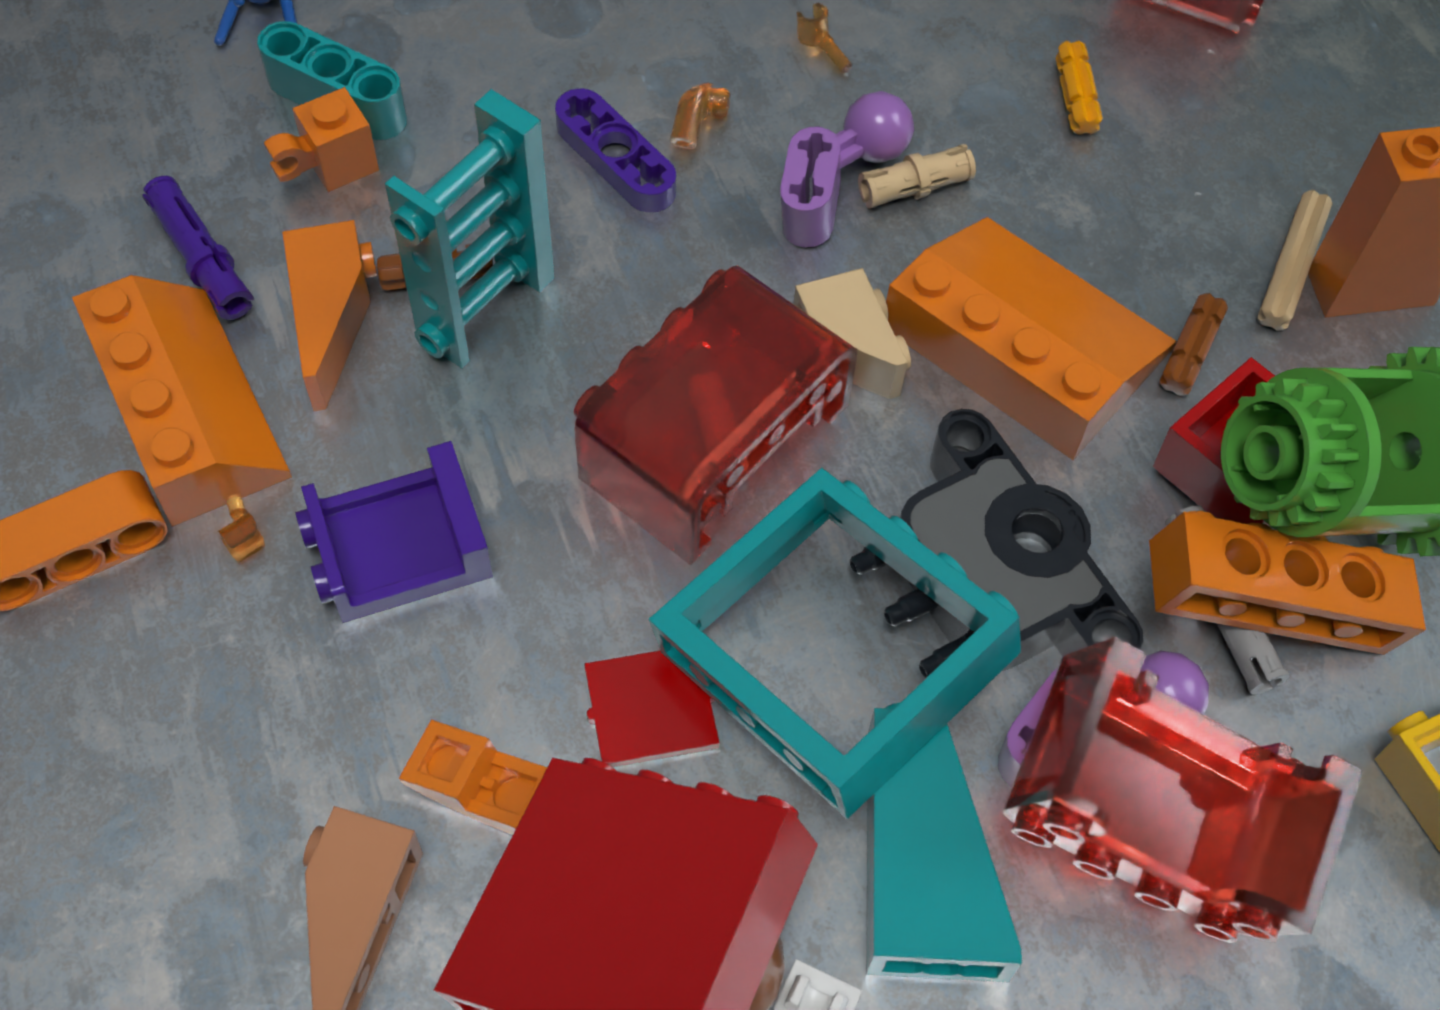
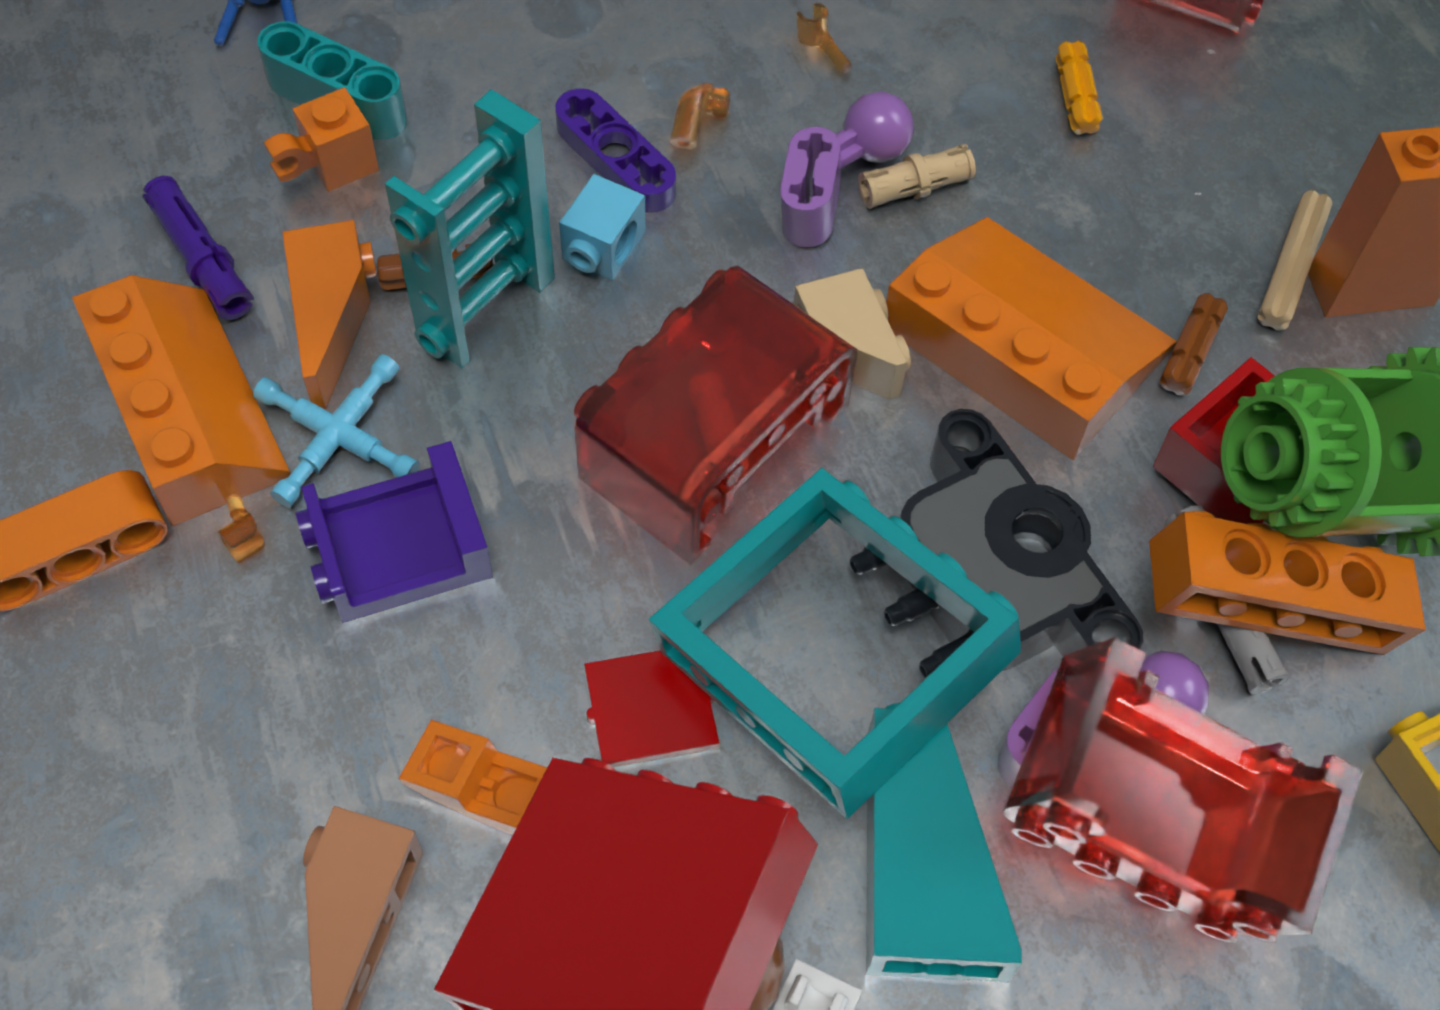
none -> medium azure piece [253,354,420,508]
none -> medium azure brick [559,174,646,281]

